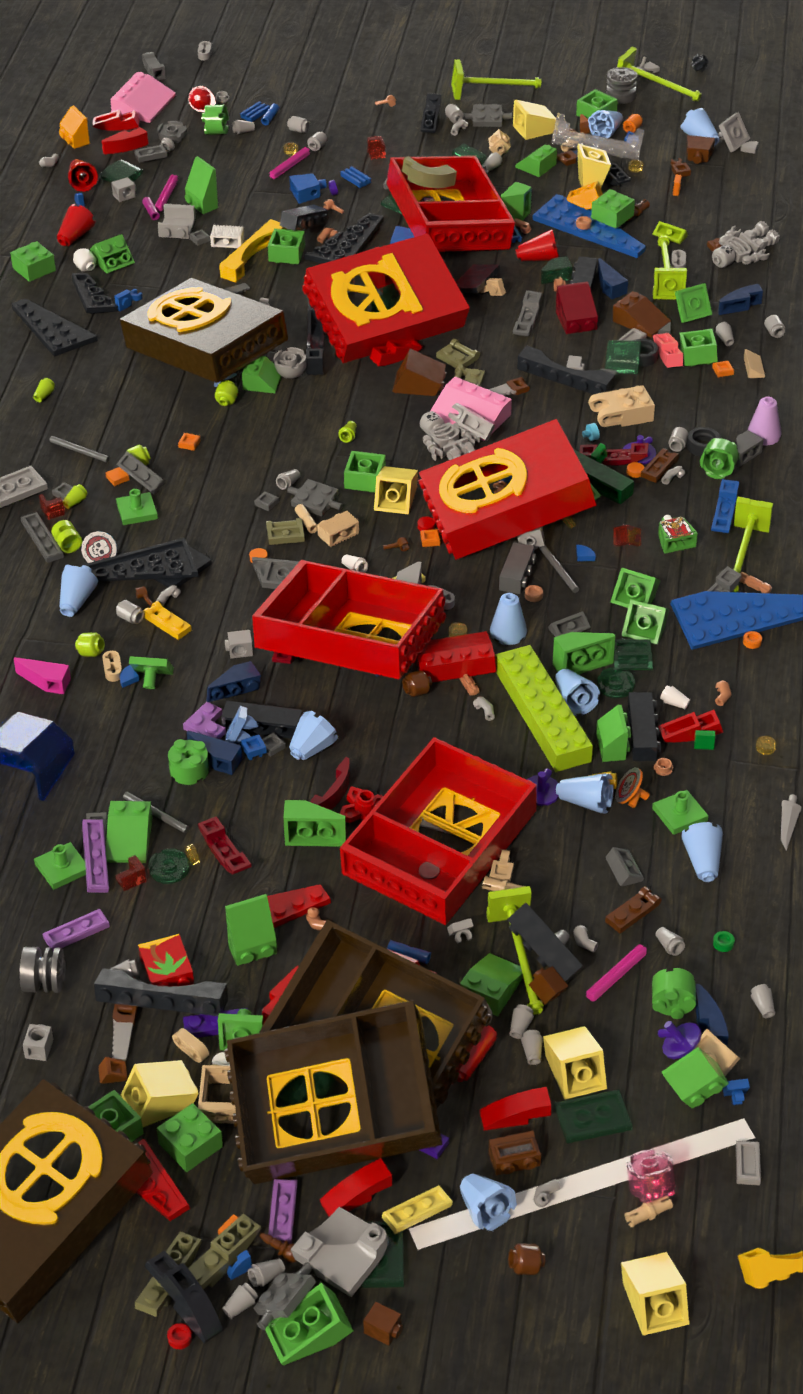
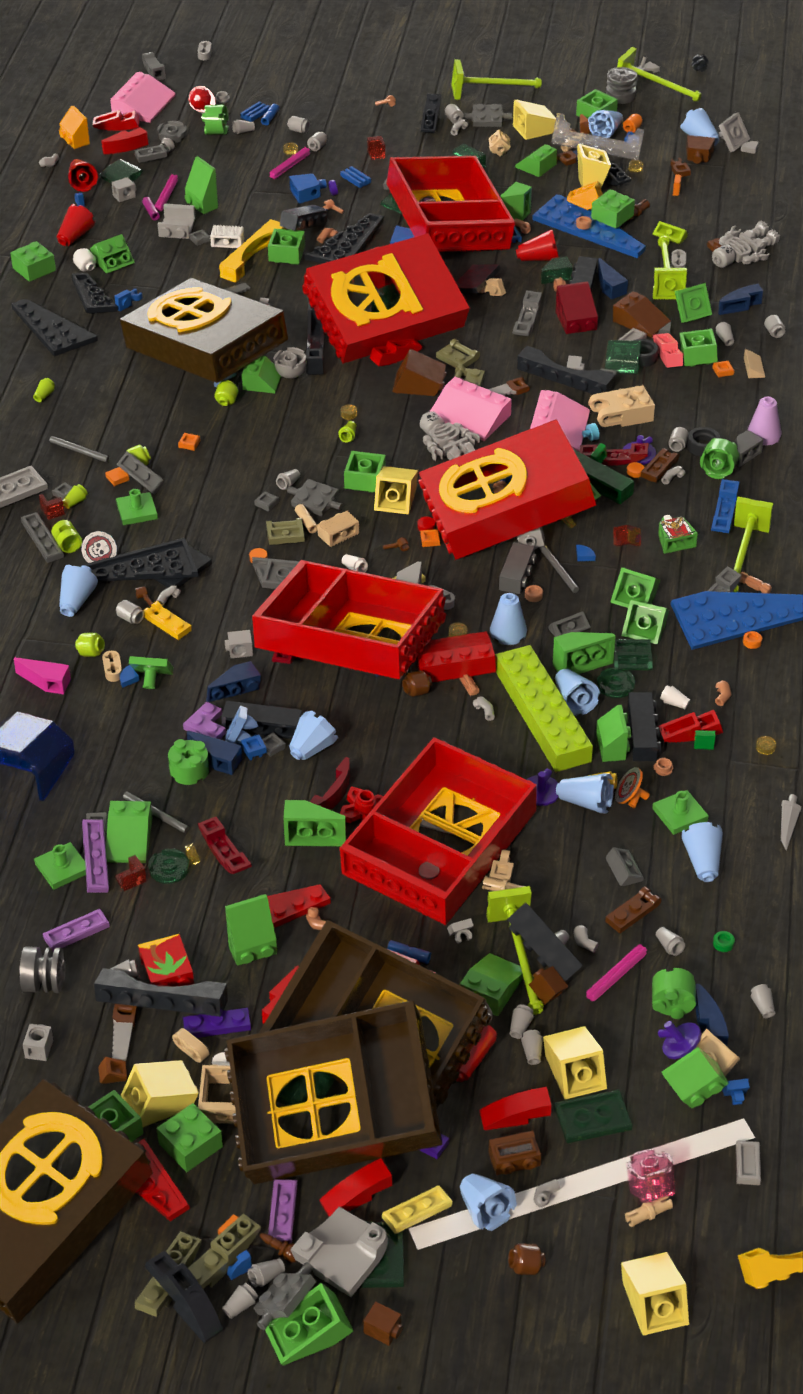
red tile [167,1323,192,1349] -> none
bright green tile [218,1009,263,1050] -> none
olive arch [402,156,457,188] -> none
light grey plate [448,403,495,440] -> none
light grey cone [482,152,502,173] -> none
none -> clear yellow tile [340,405,357,420]
none -> bright pink slope [530,390,590,452]

